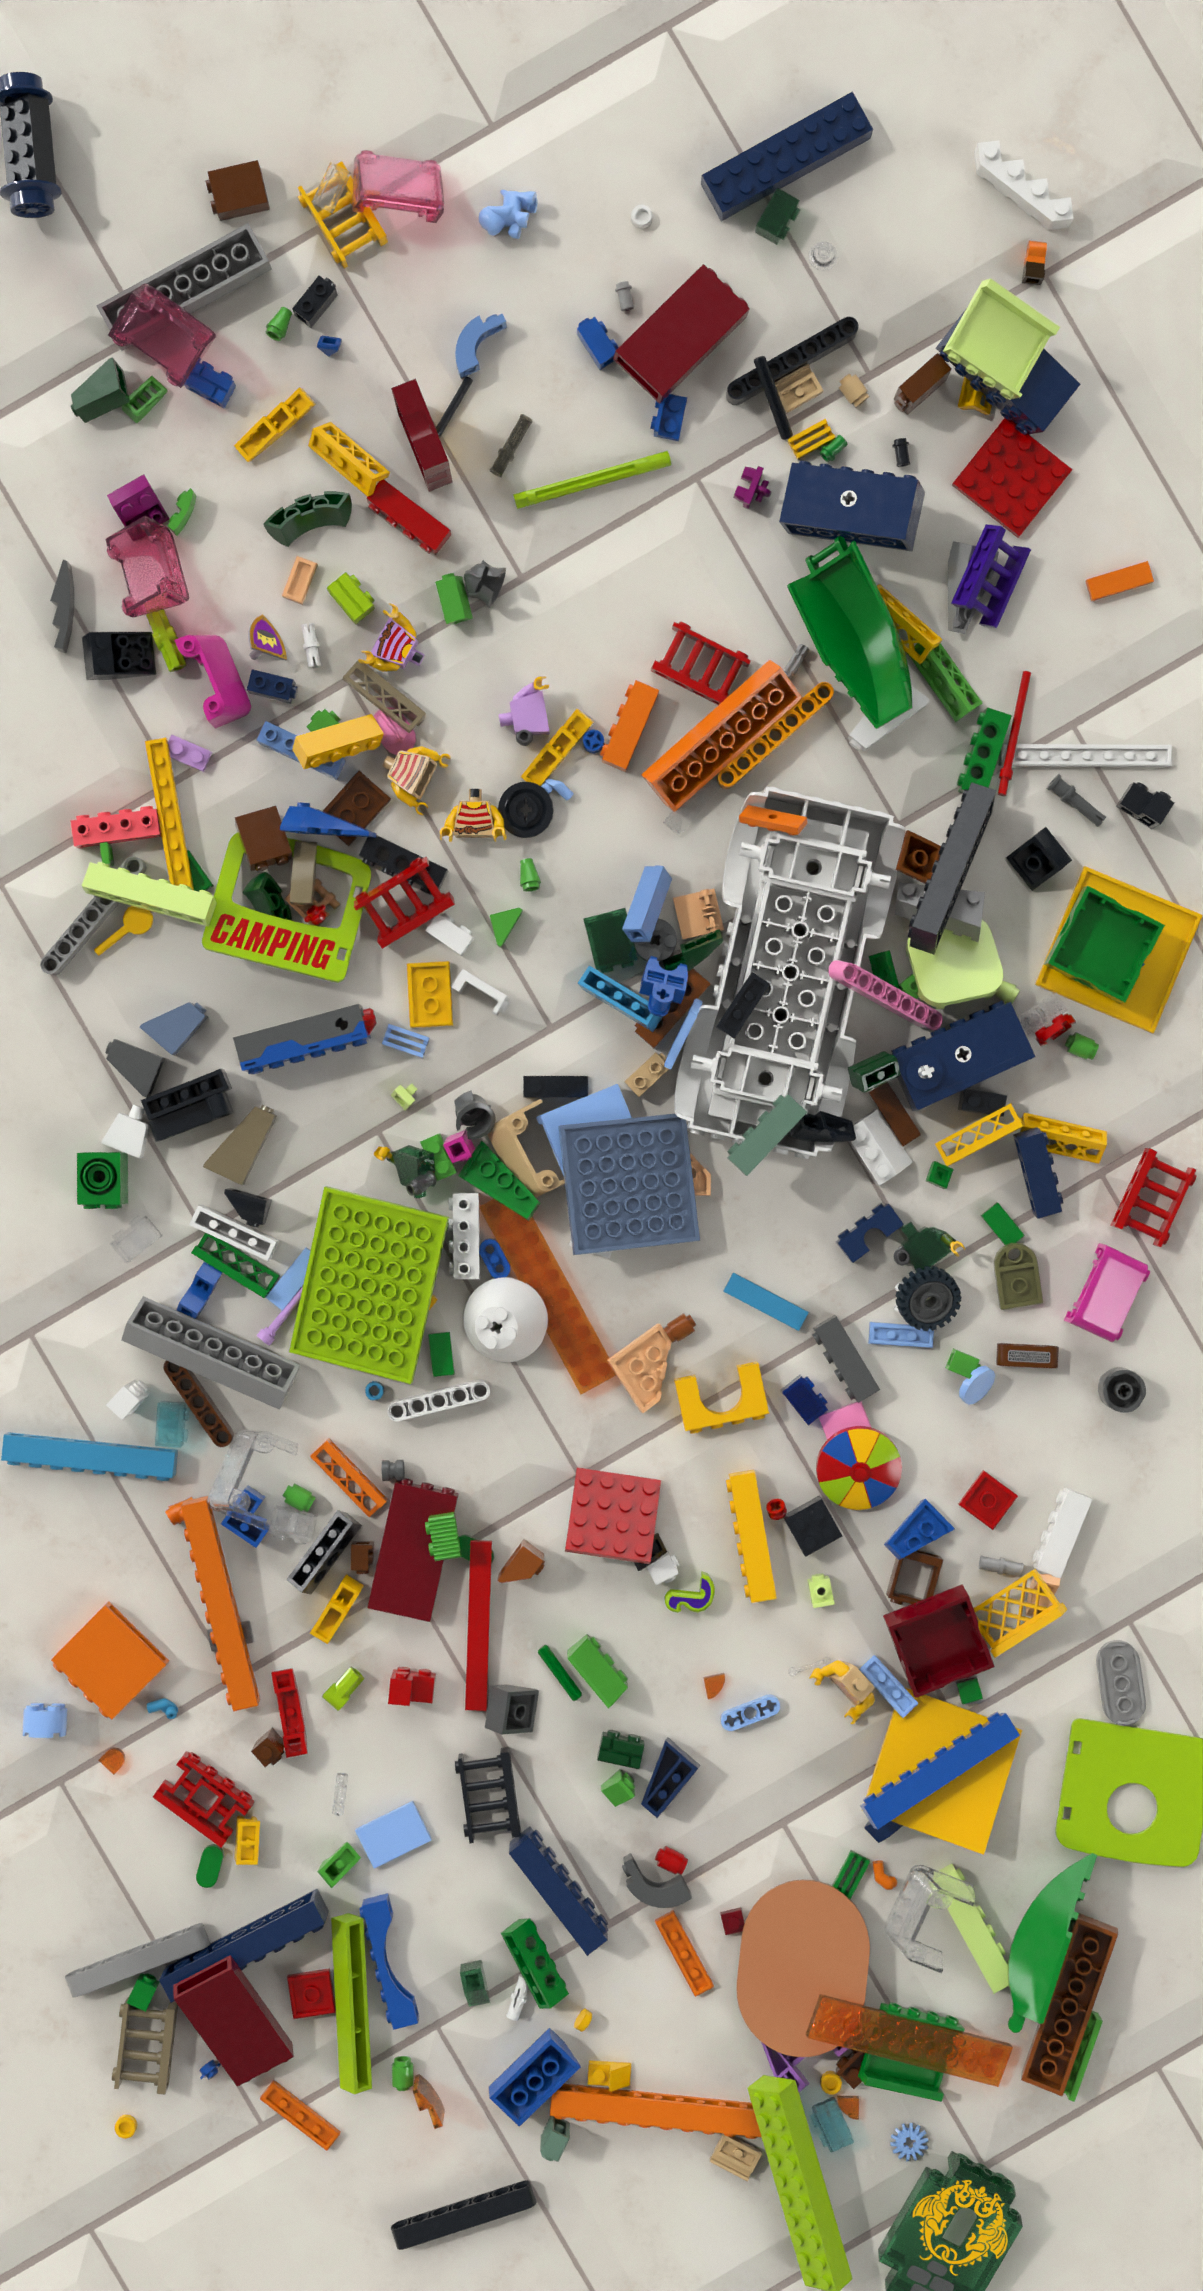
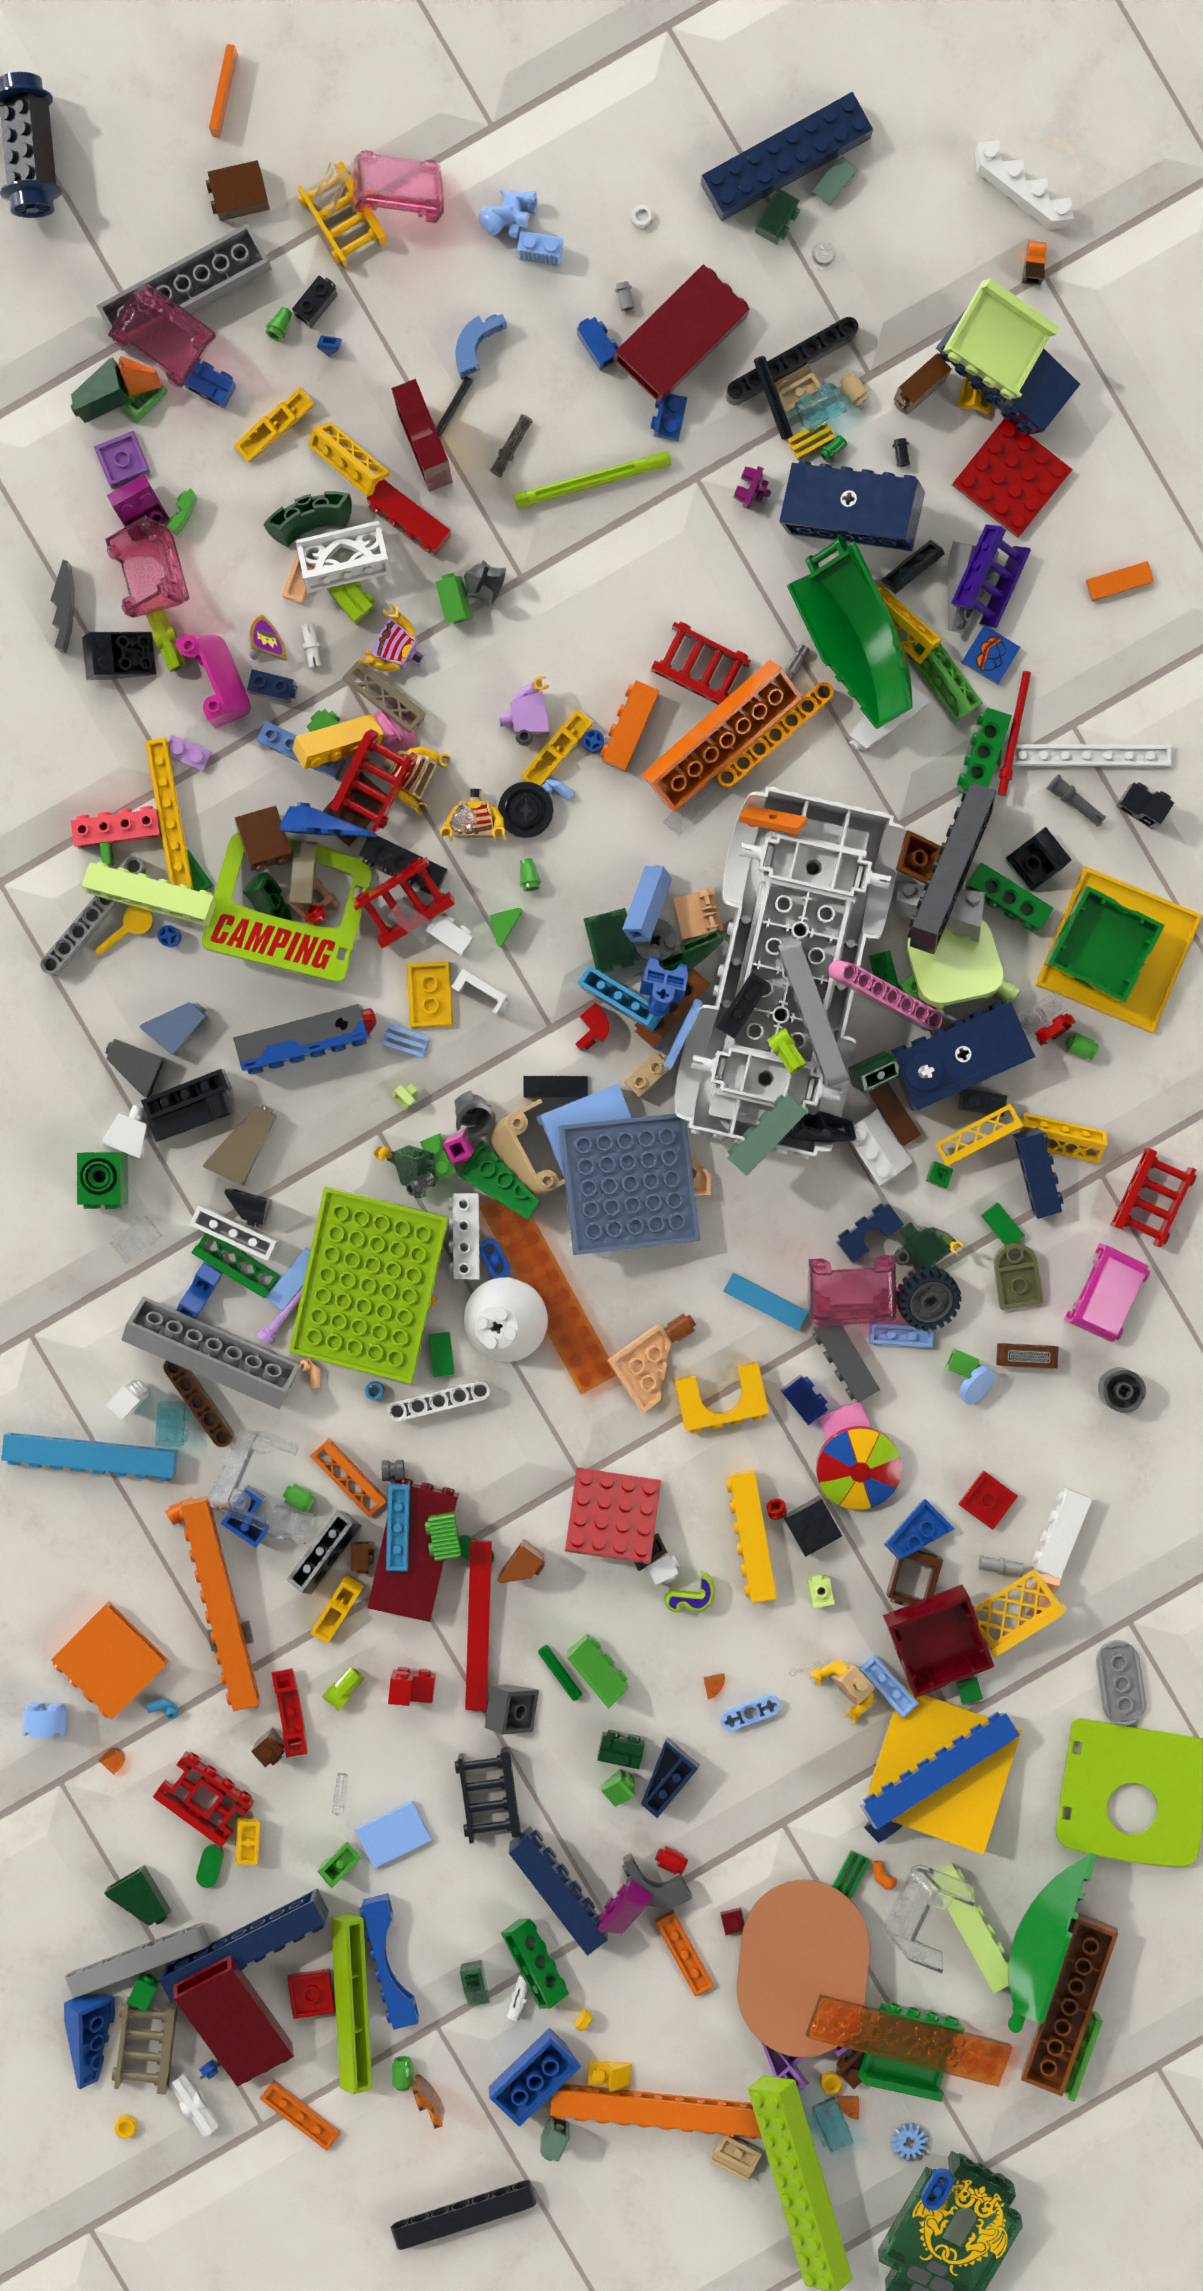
none -> blue wedge [64,1995,115,2089]
none -> medium lavender tile [94,431,151,488]
none -> dark green slope [104,1865,170,1926]
none -> orange slope [119,356,162,396]
none -> blue wheel [157,925,182,948]
none -> white piece [168,2071,219,2137]
none -> orange tile [209,44,238,138]
none -> white fence [296,521,391,593]
none -> light nougat arm [299,1359,321,1388]
none -> red fence [330,729,416,833]
none -> dark azure tile [386,1484,410,1571]
none -> clear tile [388,899,436,942]
none -> clear cone [449,804,477,833]
none -> light blue brick [517,231,563,266]
none -> red brick [575,1002,609,1051]
none -> magenta slope [598,1879,652,1934]
none -> lime piece [767,1028,807,1074]
none -> light grey beam [777,939,849,1087]
none -> clear light blue brick [794,383,847,432]
none -> clear pink windscreen [807,1255,897,1326]
none -> sand green slope [813,156,858,205]
none -> black plate [881,539,945,594]
none -> blue plate [921,2168,954,2210]
none -> blue tile [961,625,1021,685]
none -> green brick [965,862,1054,932]

